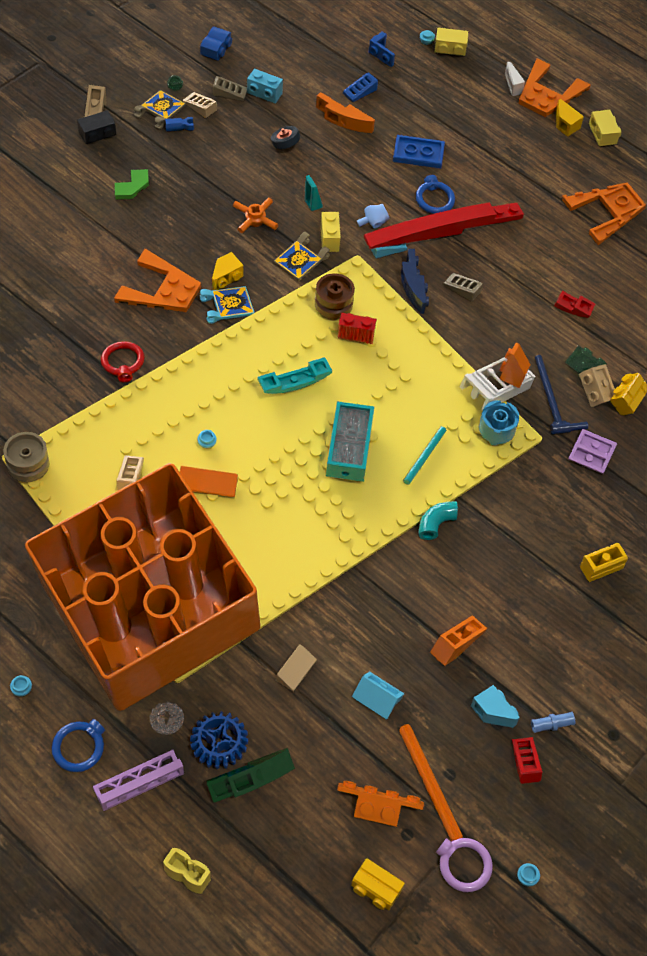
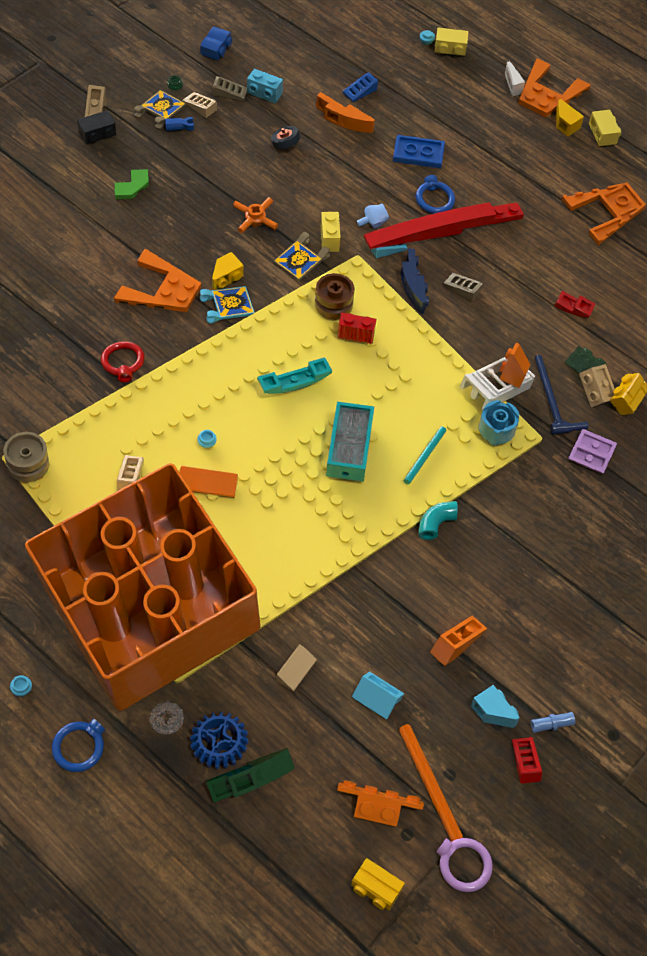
lavender fence [93,750,184,811] -> none
light yellow brick [163,848,211,894] -> none
teal slope [304,175,323,211] -> none
blue bracket [369,31,395,67] -> none
medium azure plate [517,863,540,886] -> none
yellow brick [580,543,628,582] -> none

